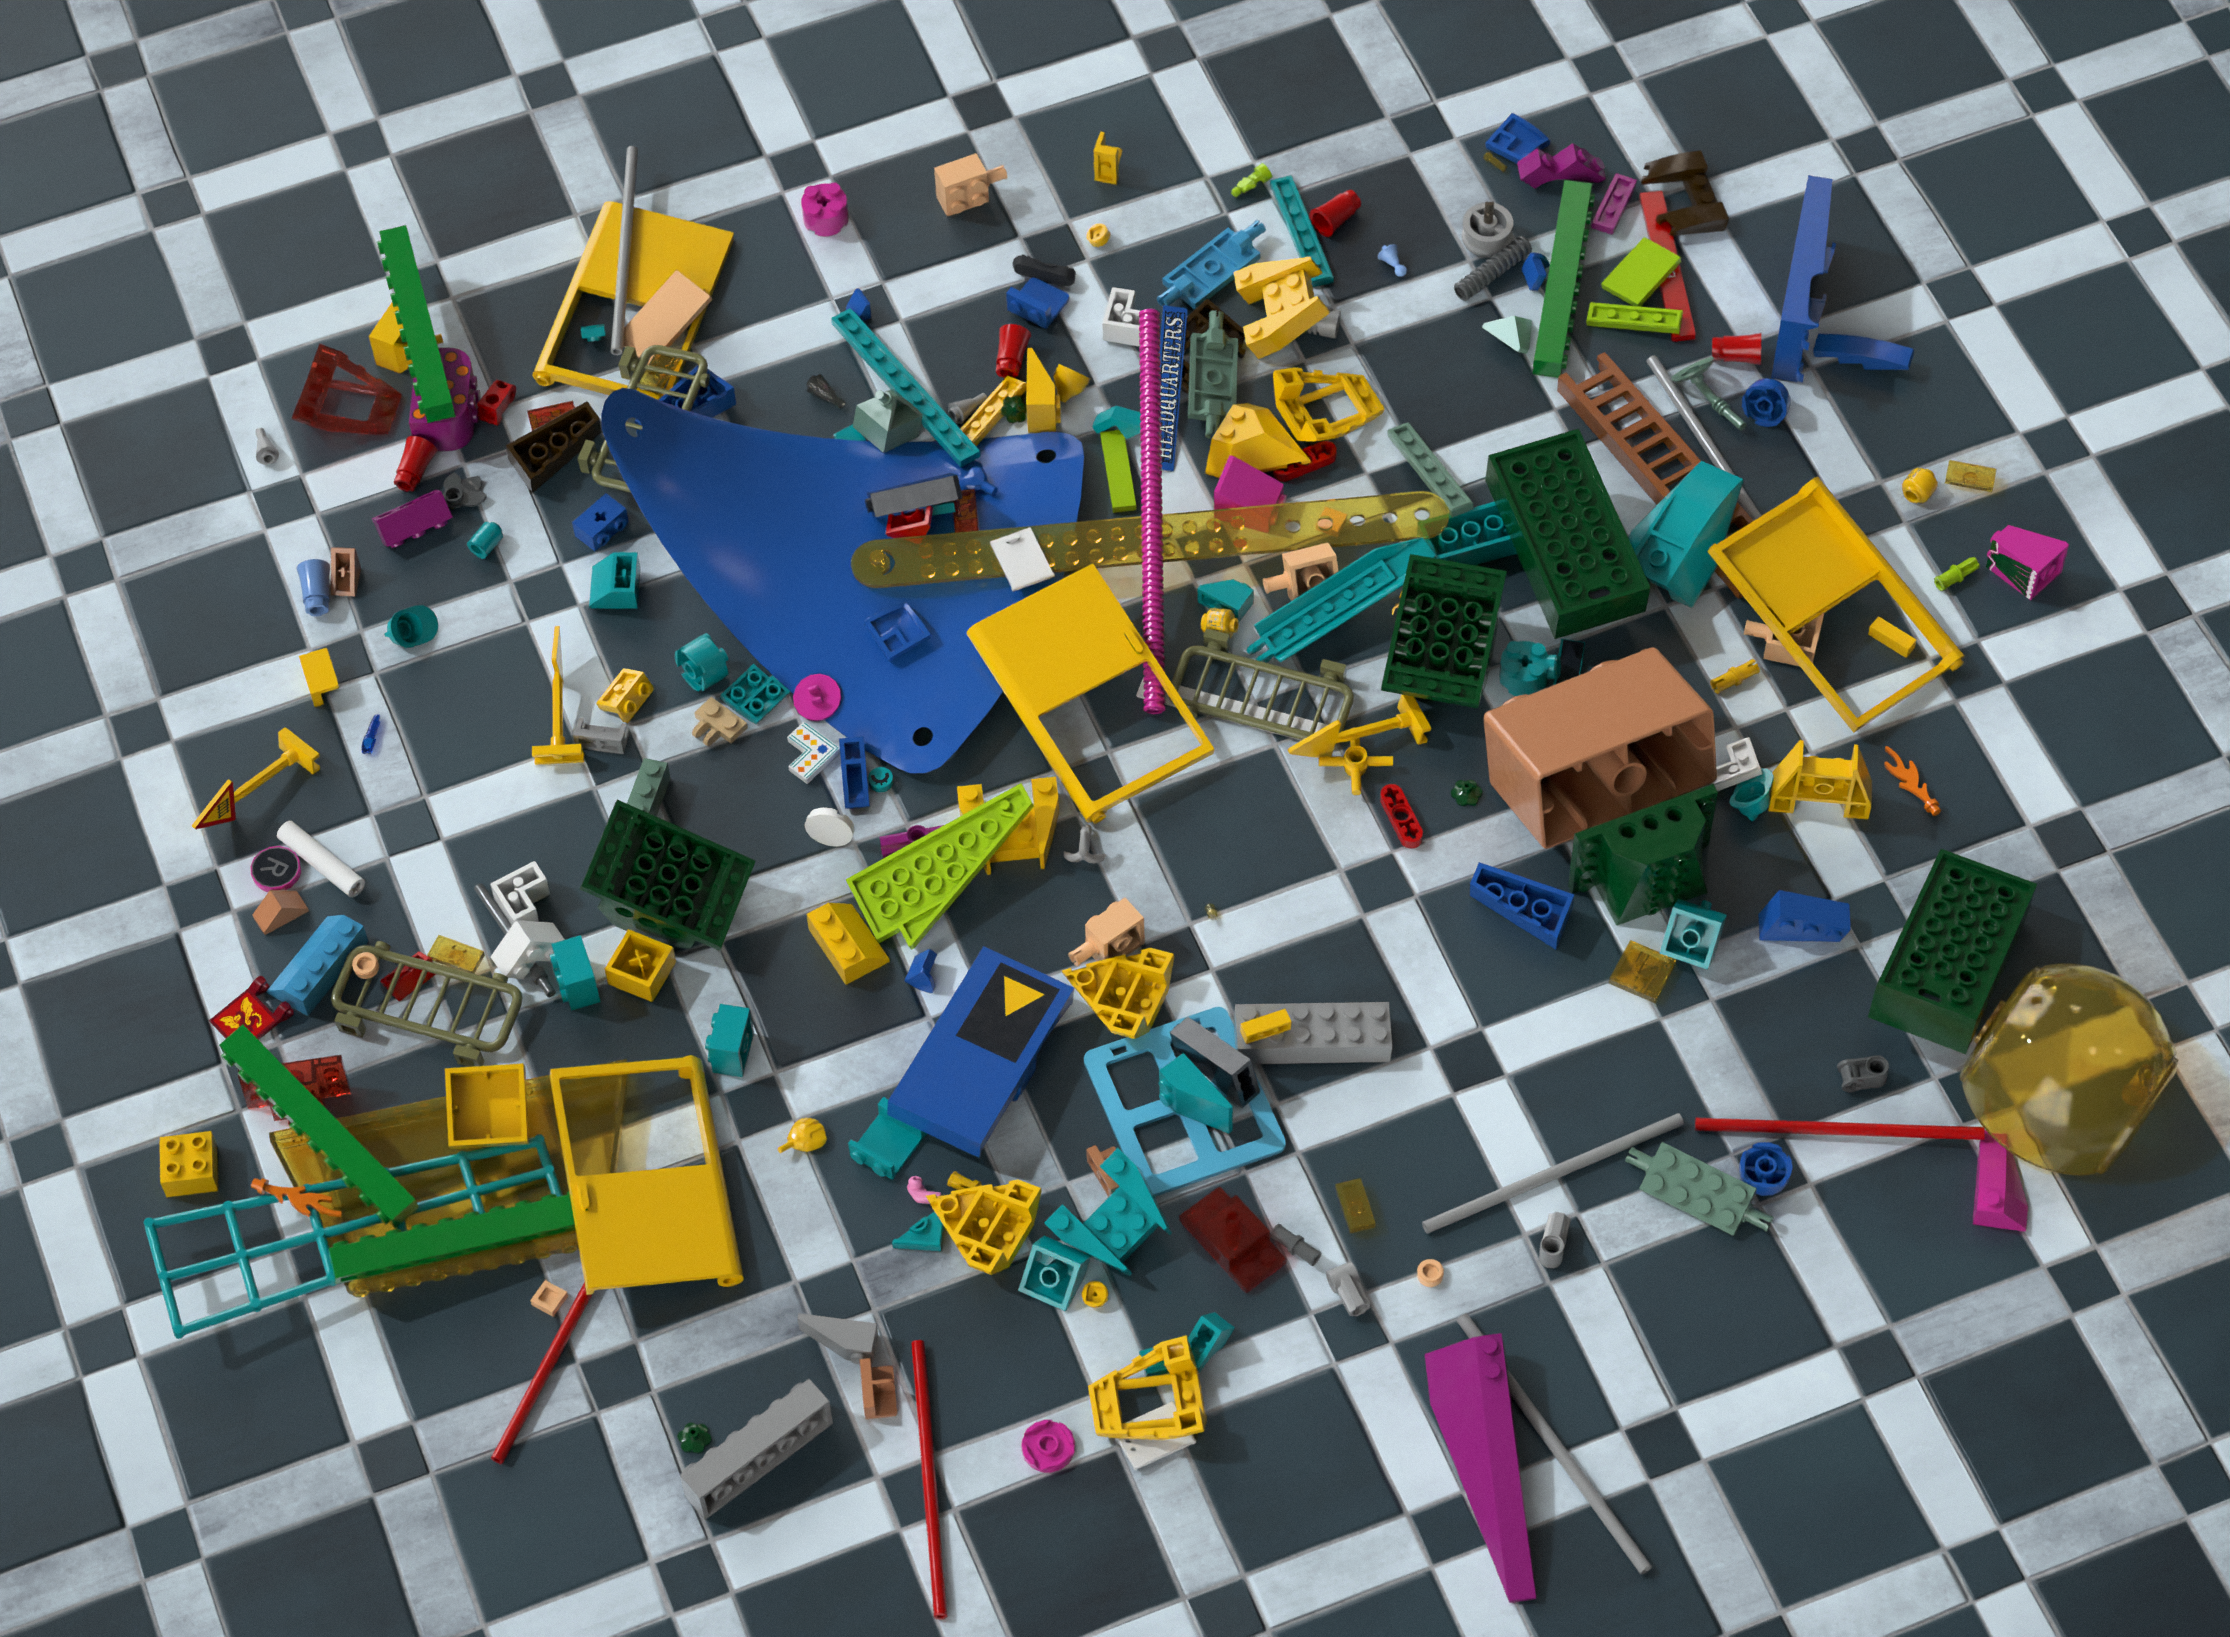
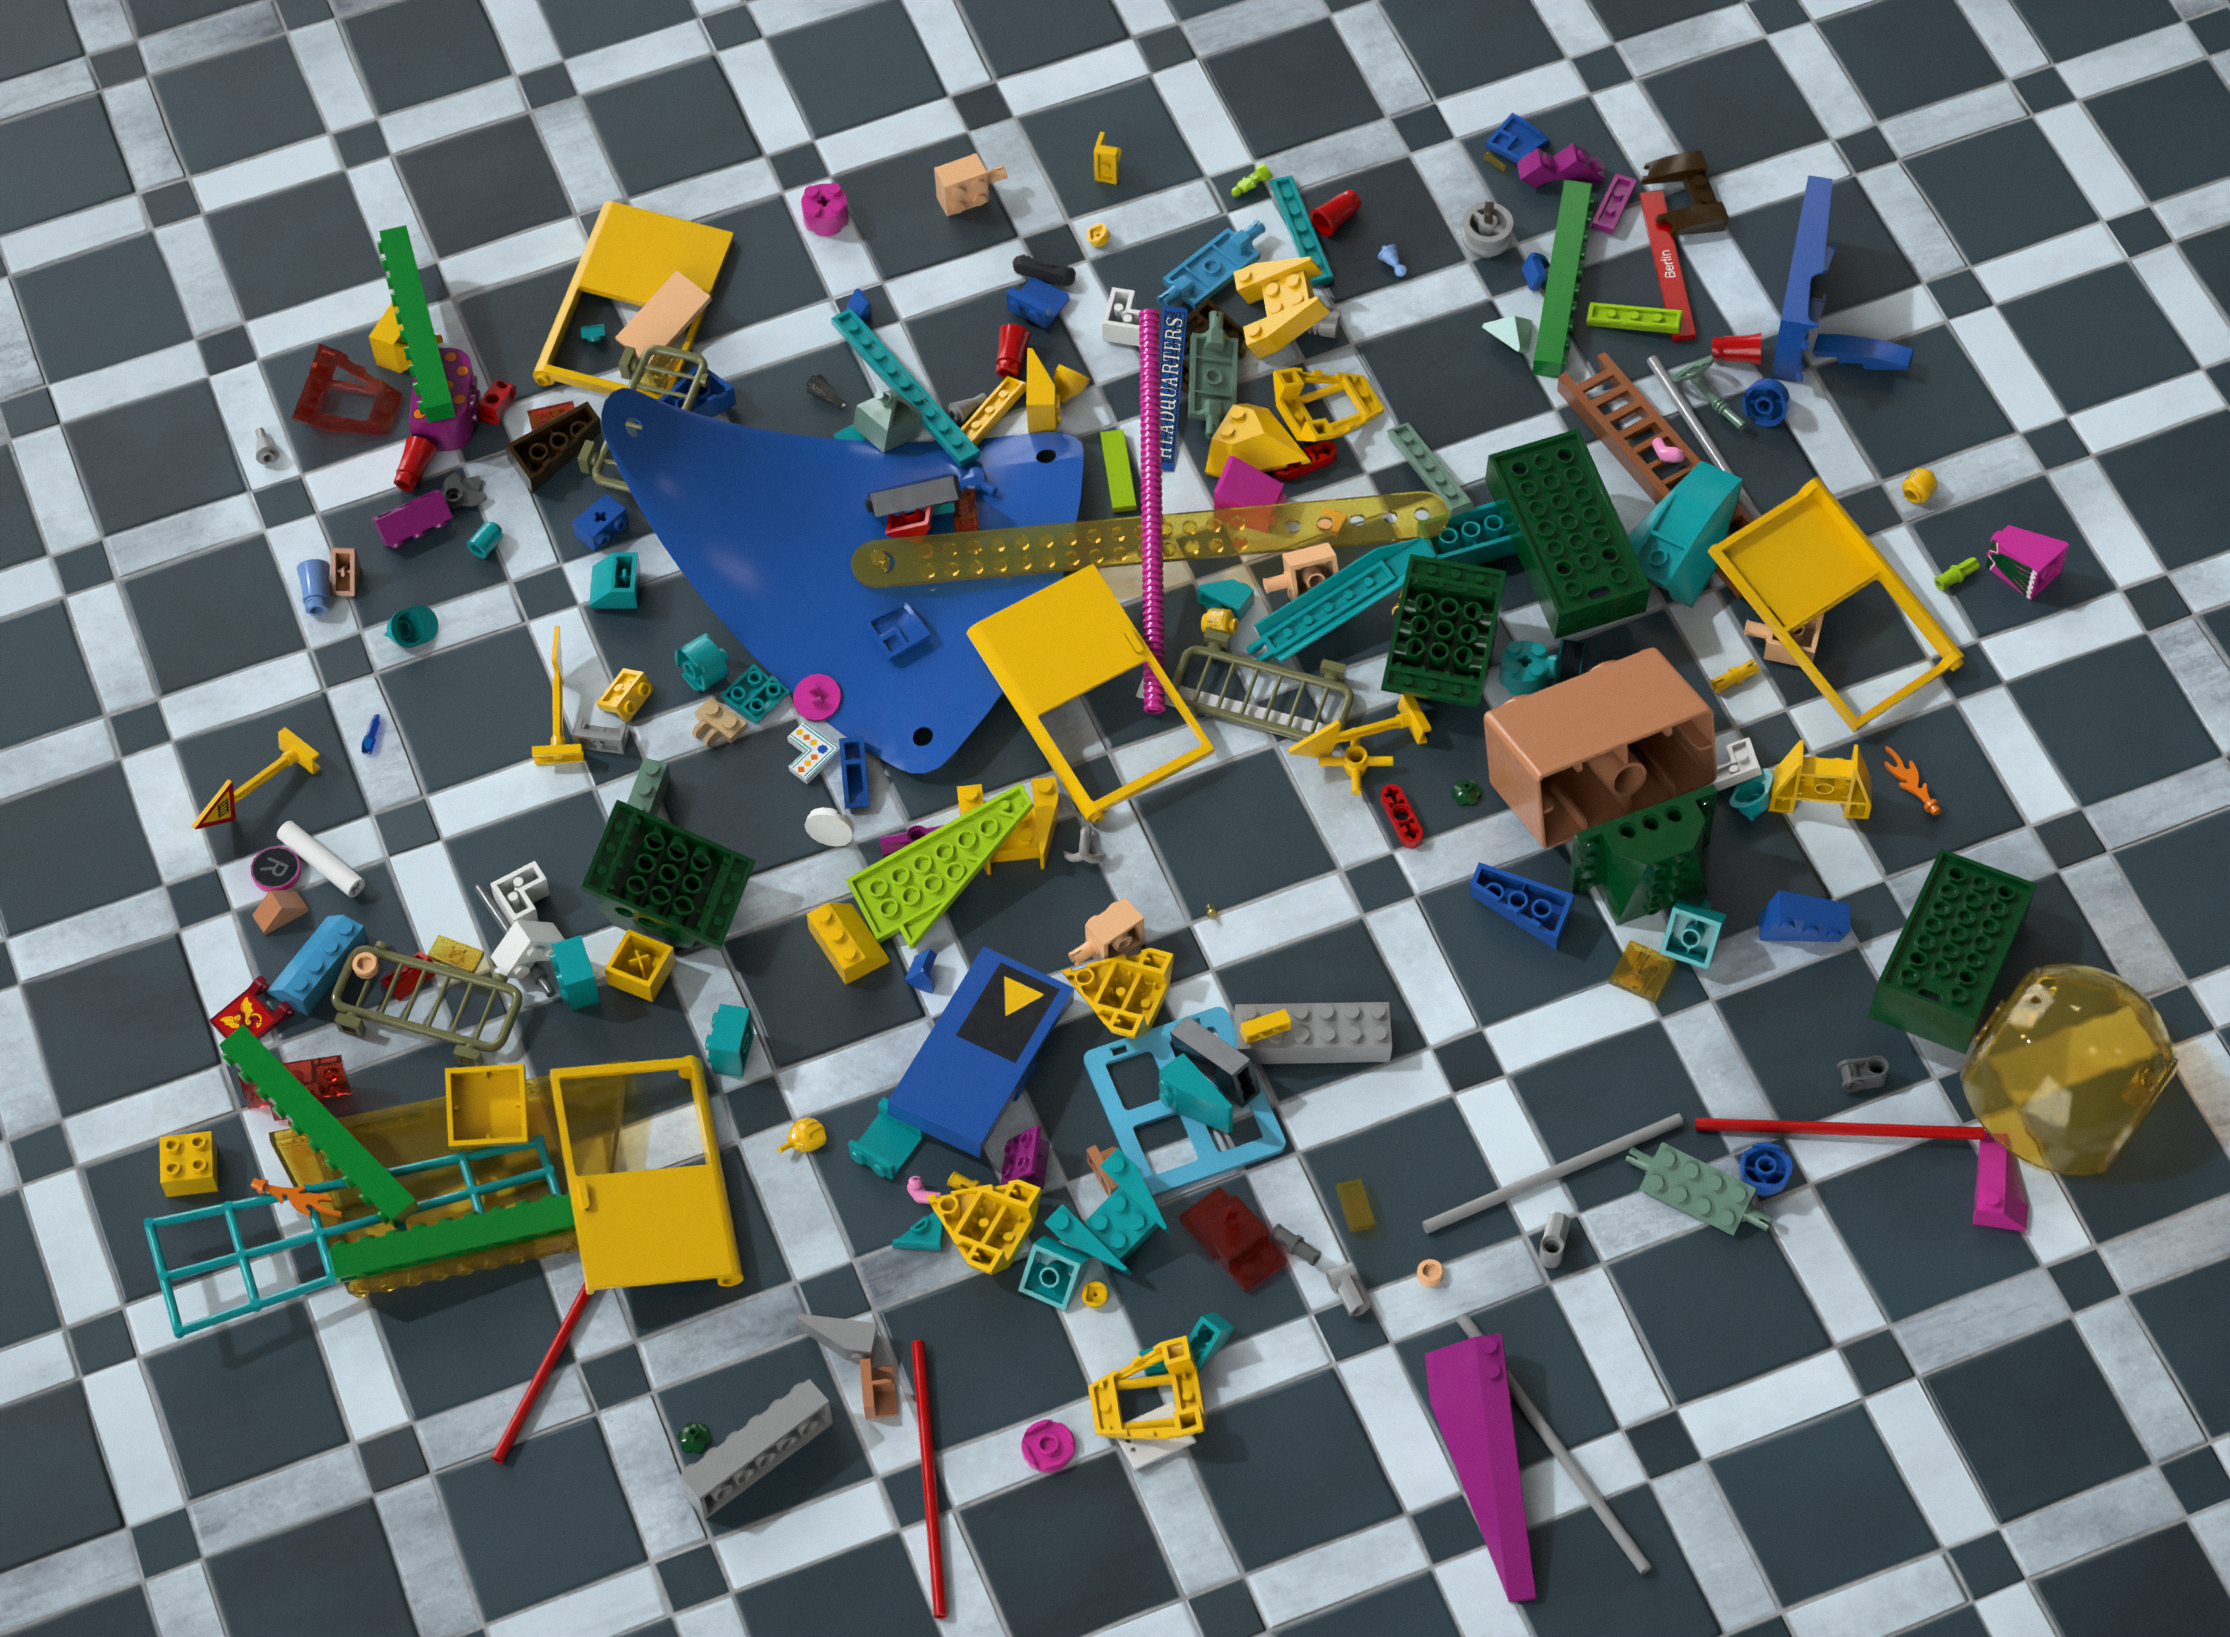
yellow panel [299,648,339,707] -> none
light nougat tile [530,1280,568,1317] -> none
light grey piece [611,146,638,355] -> none
teal tile [868,767,893,792] -> none
white container [990,527,1055,592] -> none
dark green plant [1001,395,1027,424] -> none
teal slope [1092,406,1142,439] -> none
dark grey piece [1454,236,1532,301] -> none
lime tile [1601,237,1681,307] -> none
yellow piece [1868,616,1917,658] -> none
clear yellow plate [1945,460,1997,492] -> none
none -> magenta bracket [1001,1126,1050,1190]
none -> bright pink arm [1651,437,1685,463]

